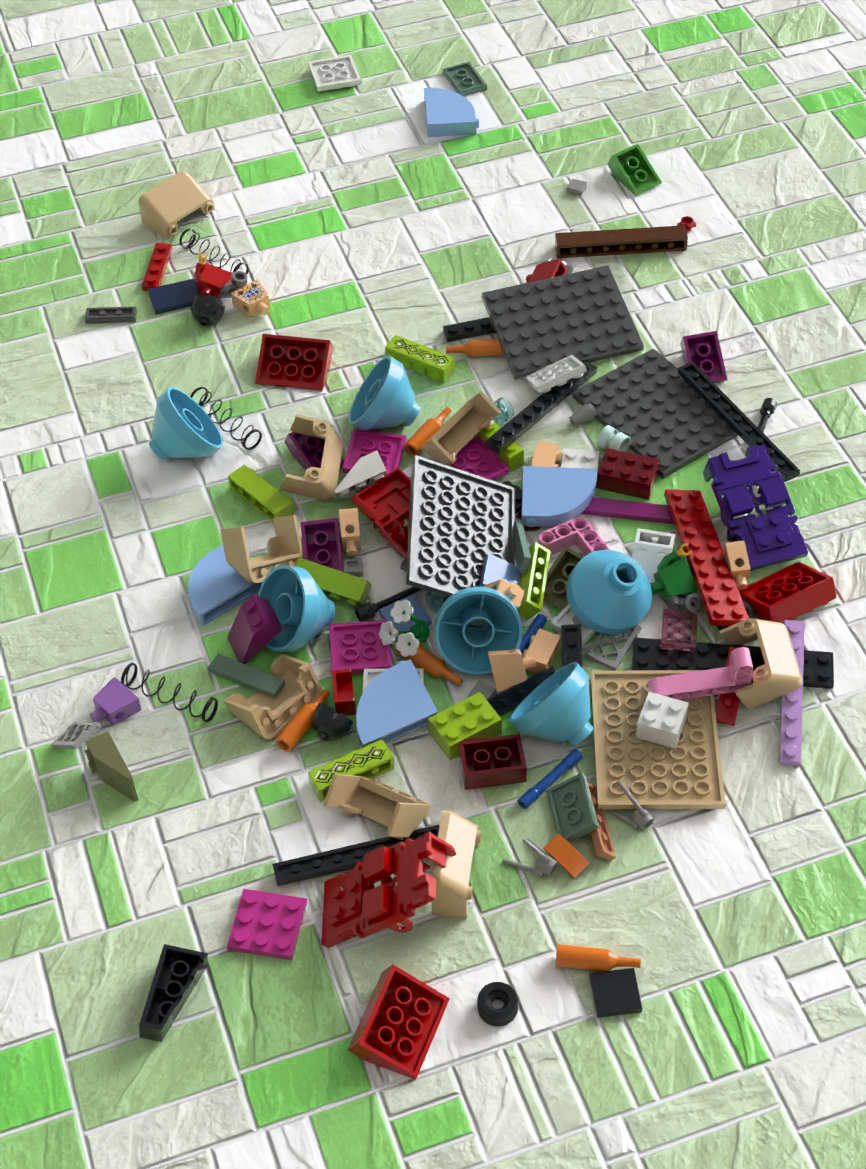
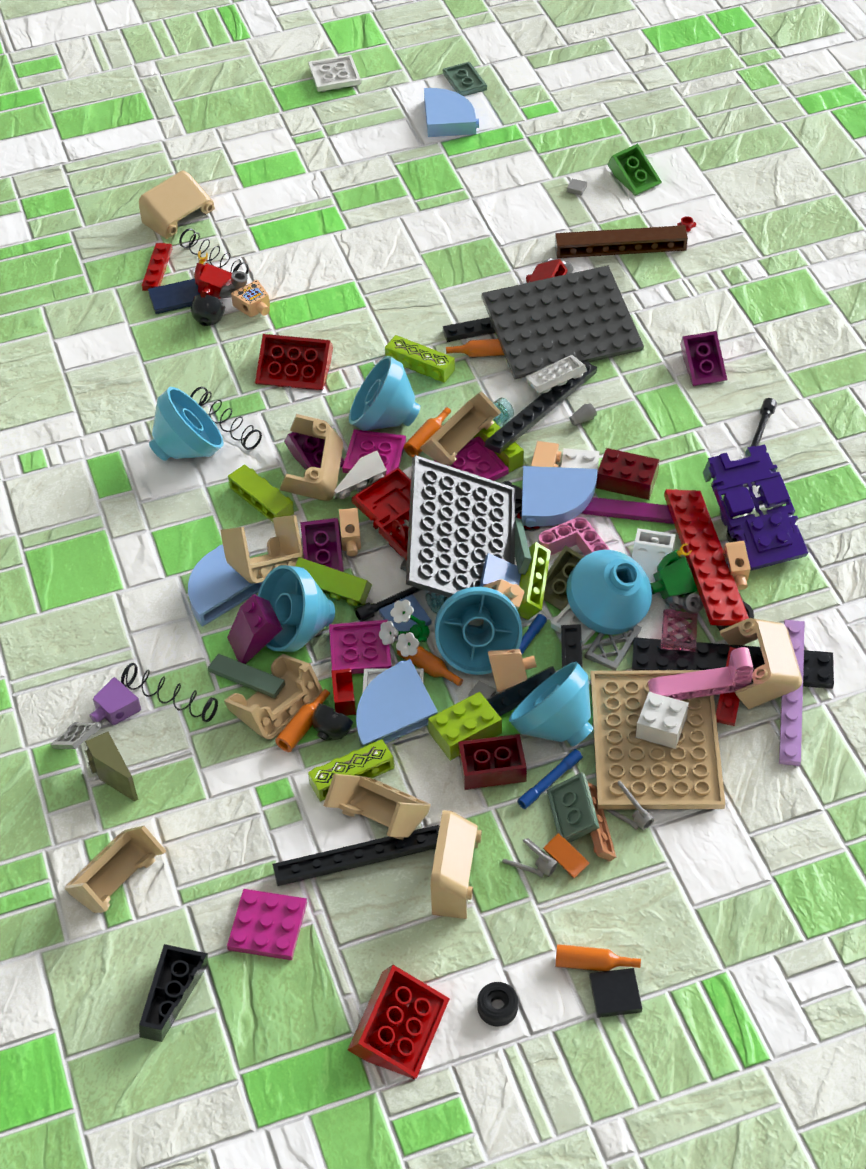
dark grey tile [85,306,137,324] -> none
red piece [321,831,456,948] -> none
light grey tile [343,558,363,577] -> none
light nougat brick [522,629,561,673] -> none
dark grey plate [572,348,738,479] -> none
light aqua wheel [597,425,631,452] -> none
black plate [678,361,800,483] -> none
red slope [738,562,837,624] -> none
none -> tan windscreen [64,826,166,913]

